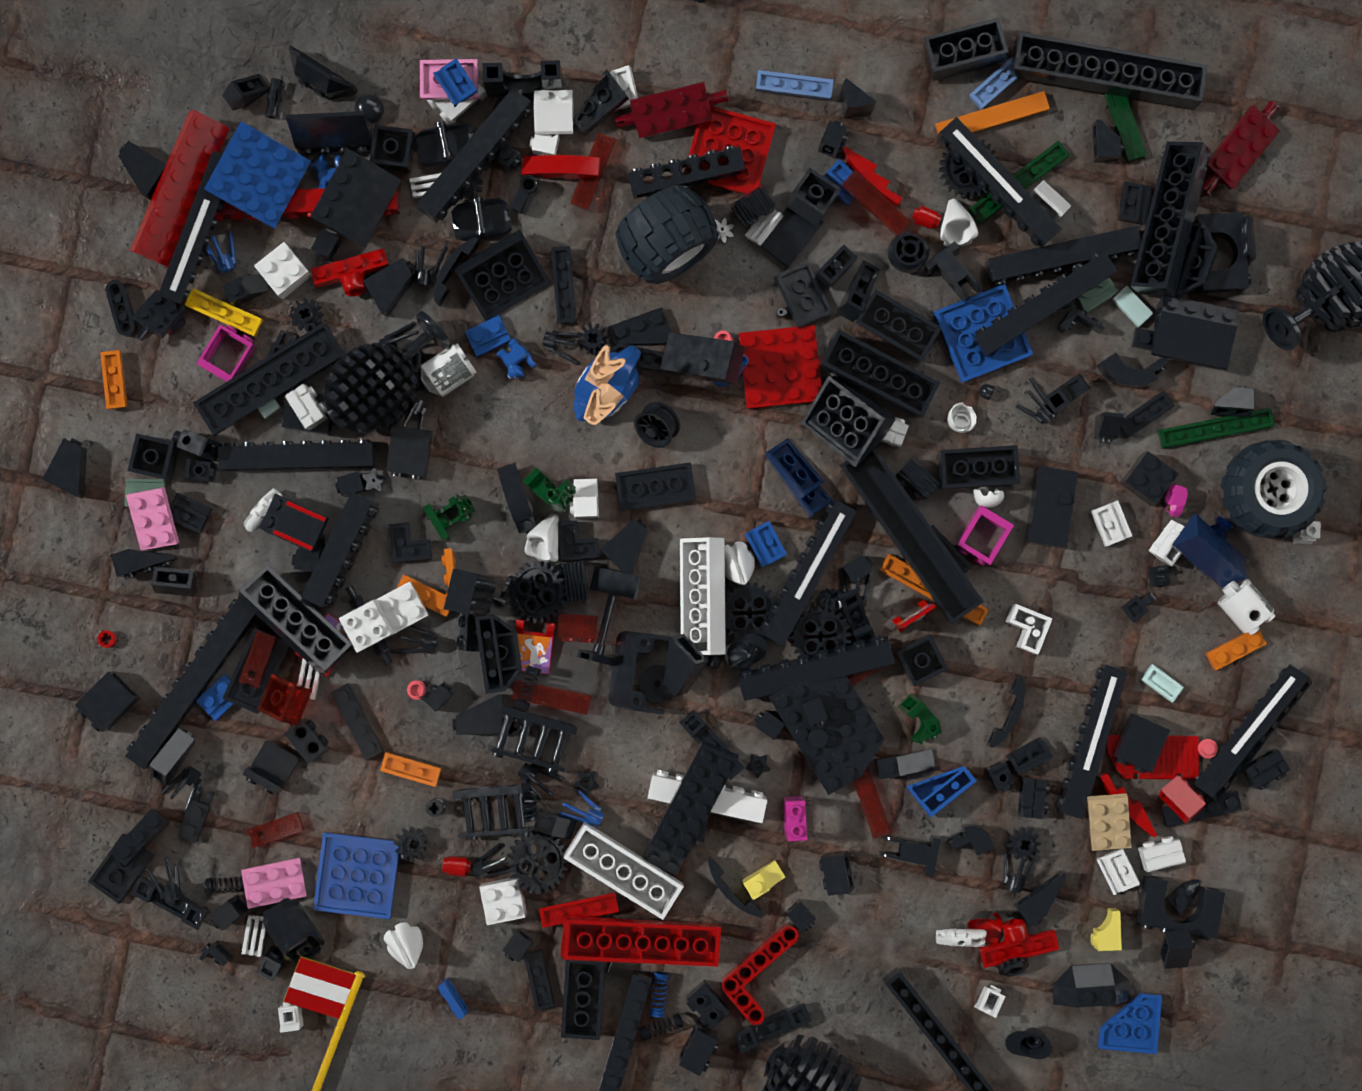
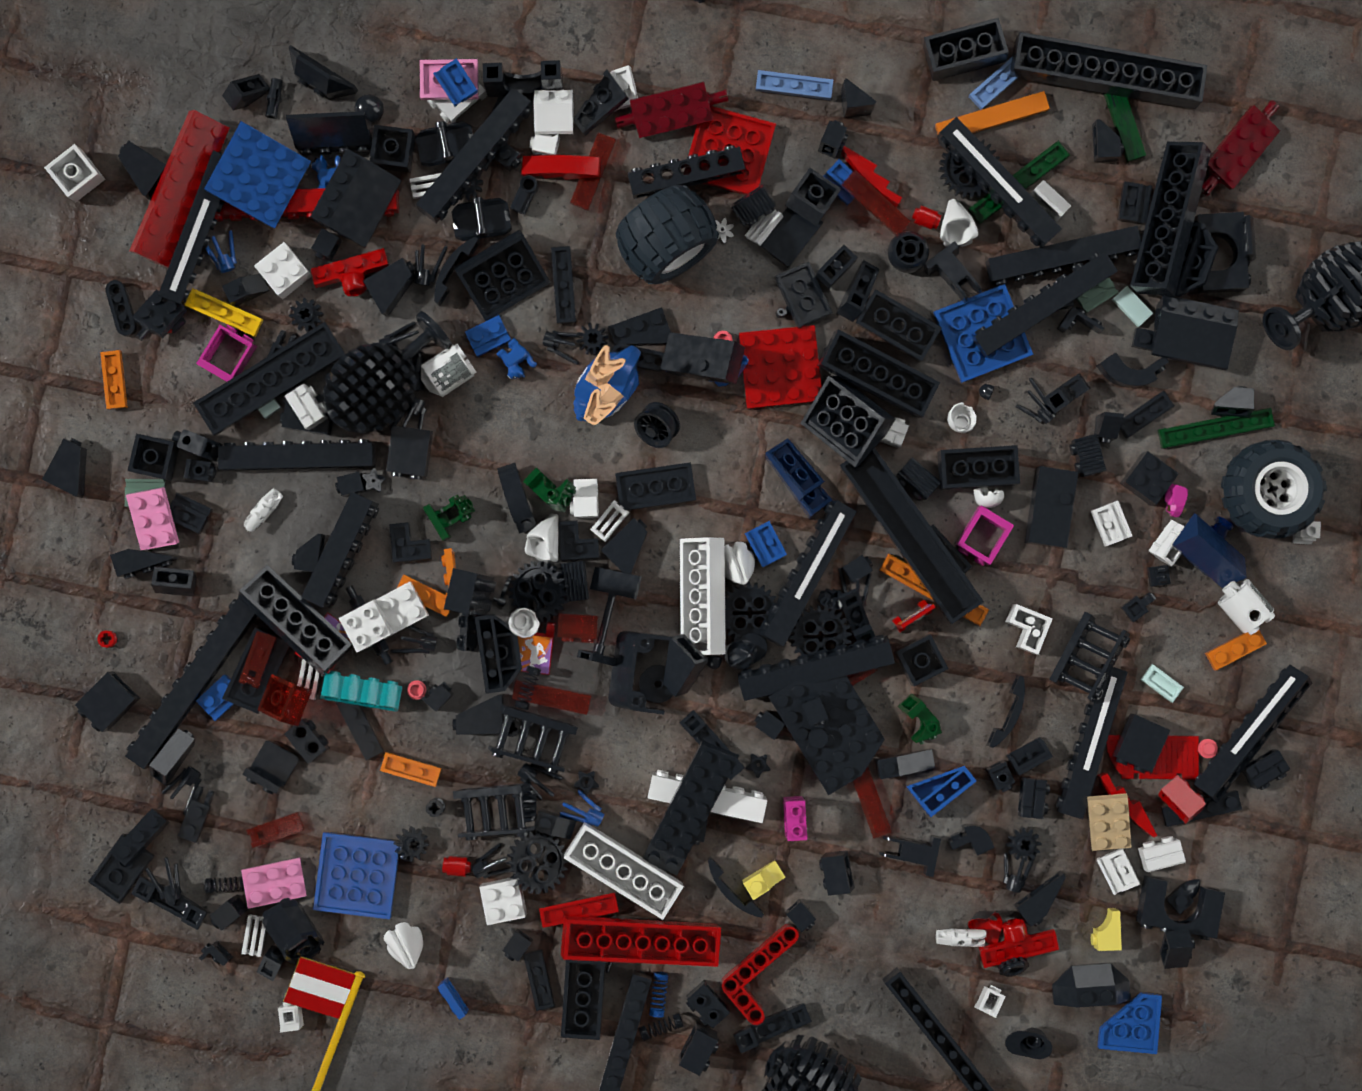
black slope [259,493,329,553] -> none
none -> white brick [44,144,105,203]
none -> teal brick [320,671,402,712]
none -> white hair [508,608,540,638]
none -> white tile [590,500,629,542]
none -> black fence [1049,612,1130,703]
none -> black brick [1069,434,1106,477]

